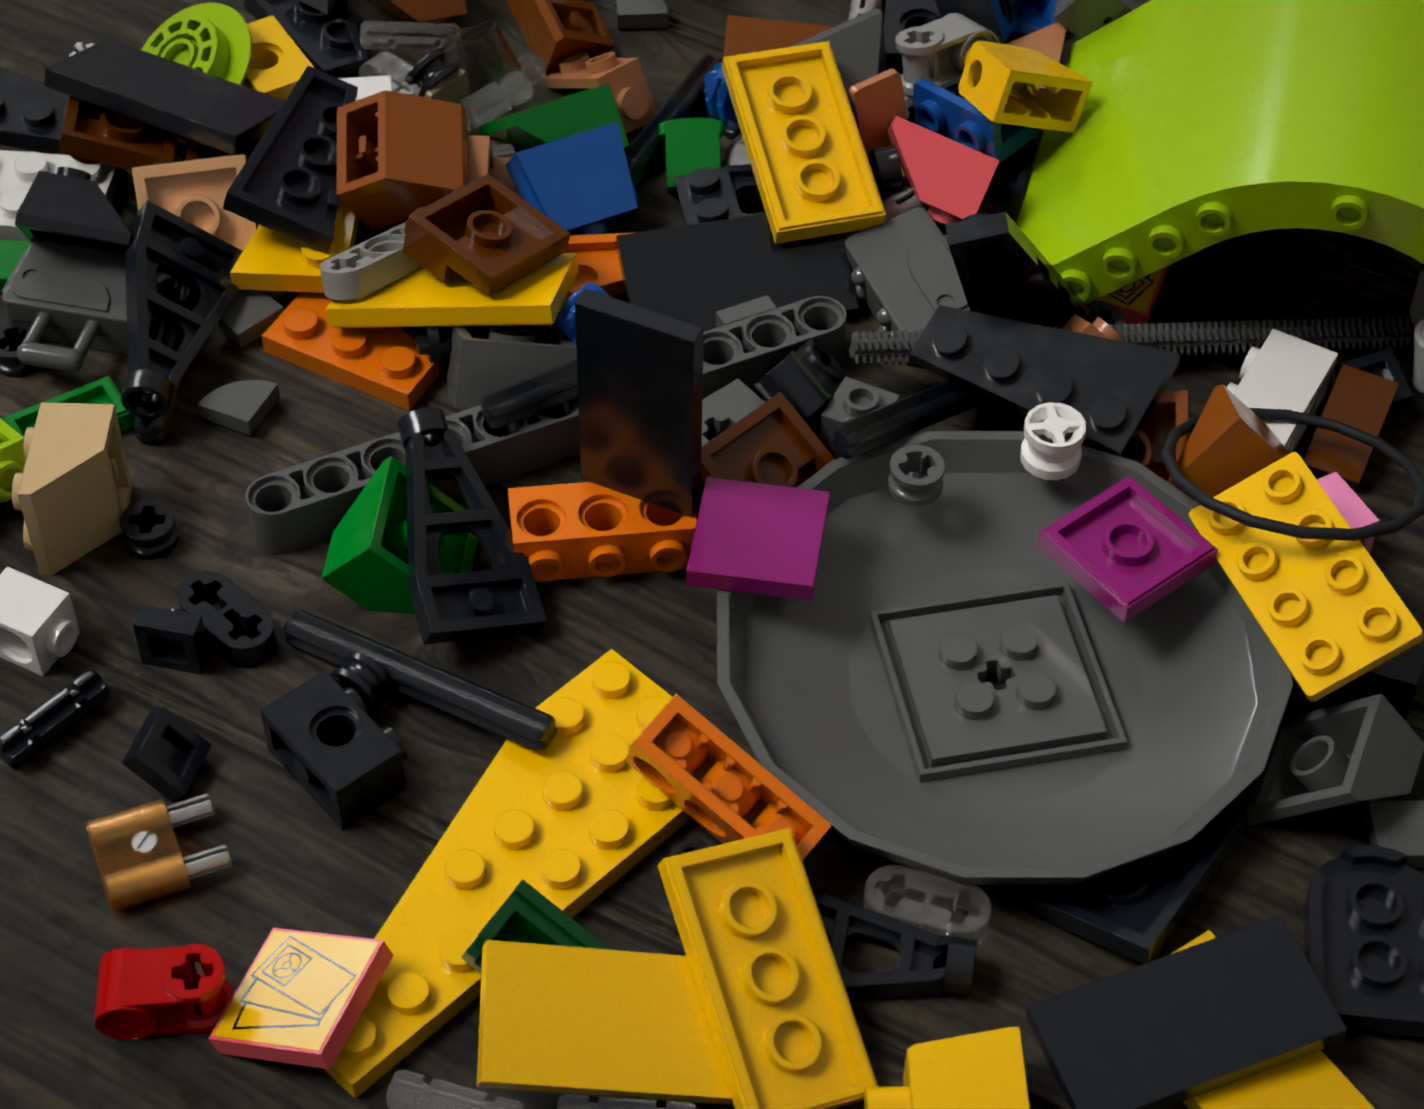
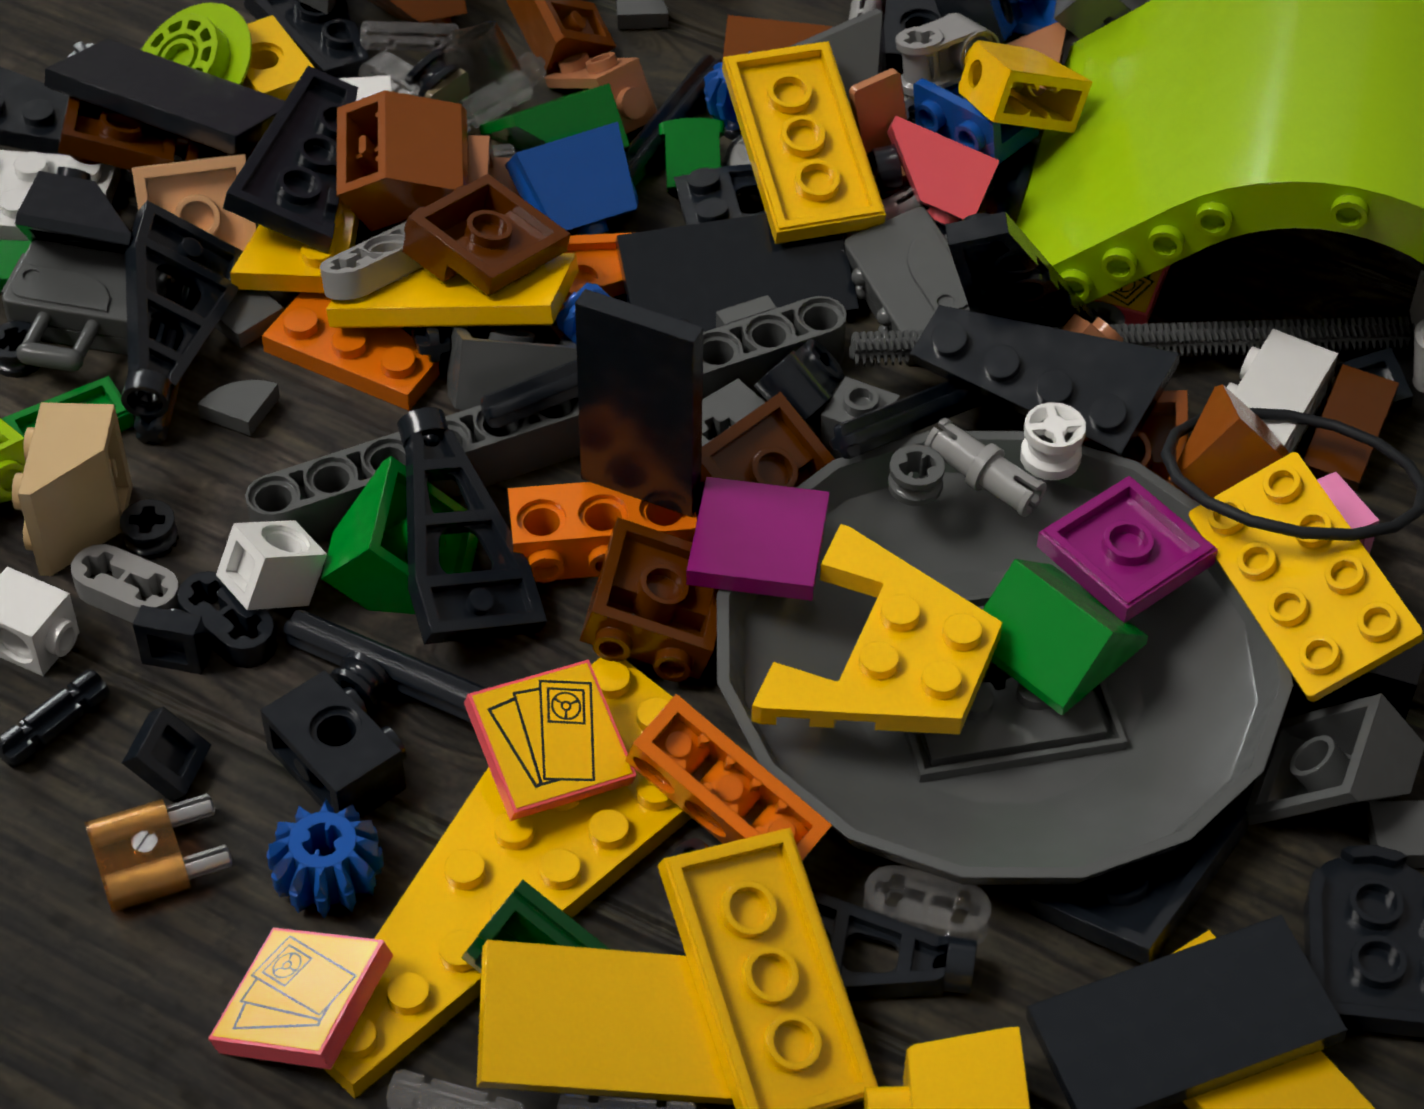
red piece [95,944,234,1040] -> none
none -> light grey beam [71,544,180,623]
none -> white brick [216,520,327,610]
none -> blue gear [267,799,384,919]
none -> yellow tile [464,659,637,821]
none -> reddish brown plate [579,517,719,682]
none -> yellow wing [751,524,1003,735]
none -> light grey pin [924,418,1047,517]
none -> green slope [982,559,1148,716]

